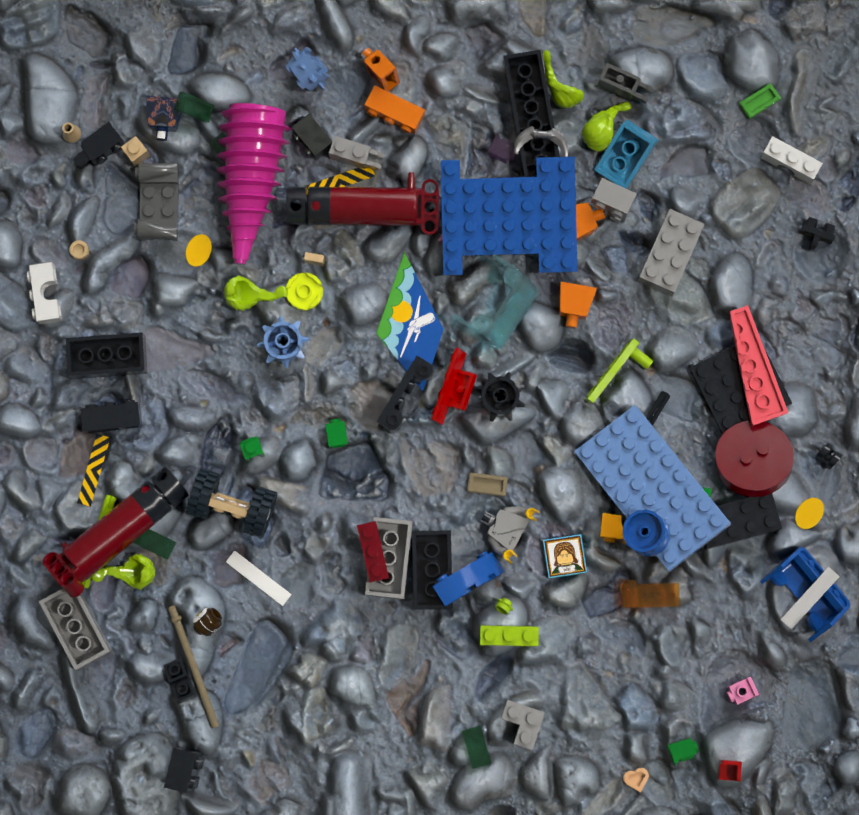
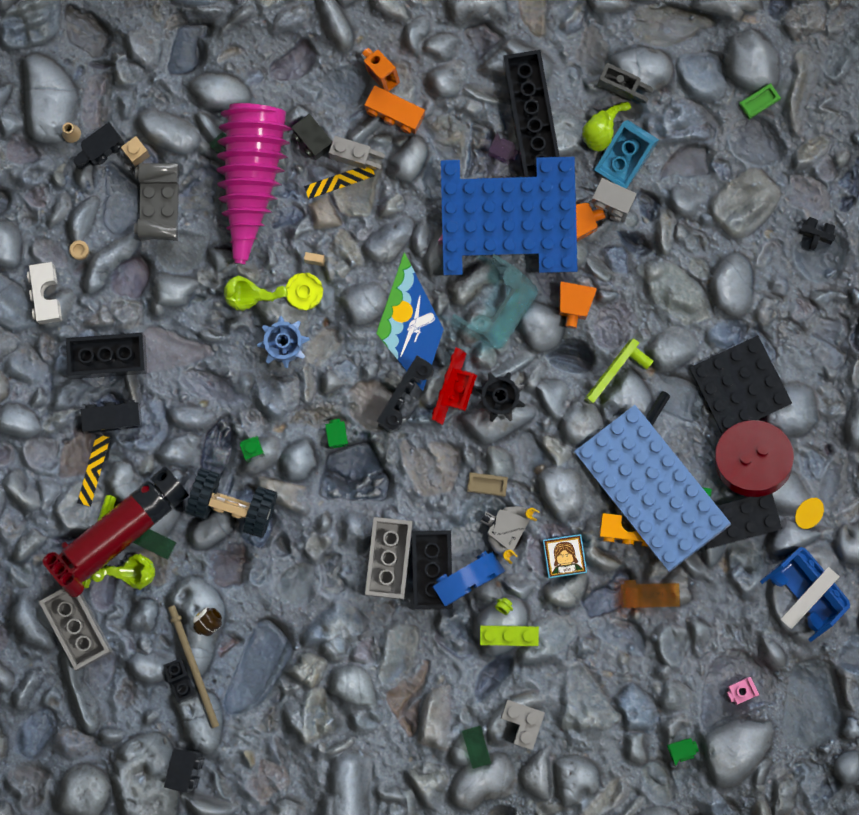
torso [146,96,184,141] -> none
clear green tile [174,92,214,123] -> none
yellow sticker [186,234,212,267] -> none
white sticker [226,551,292,606] -> none
medium blue brick [286,47,330,91] -> none
dark red piece [286,172,439,235] -> none
dark red plate [357,521,389,583] -> none
flat silver piece [514,127,568,157] -> none
lime hair [543,50,584,108] -> none
blue wheel [623,509,670,557] -> none
light nougat tile [623,768,649,793] -> none
light grey brick [637,209,705,296] -> none
red panel [718,760,742,782] -> none
coral wing [729,305,788,426] -> none
white arch [761,136,823,185] -> none
black wheel [815,442,843,470] -> none

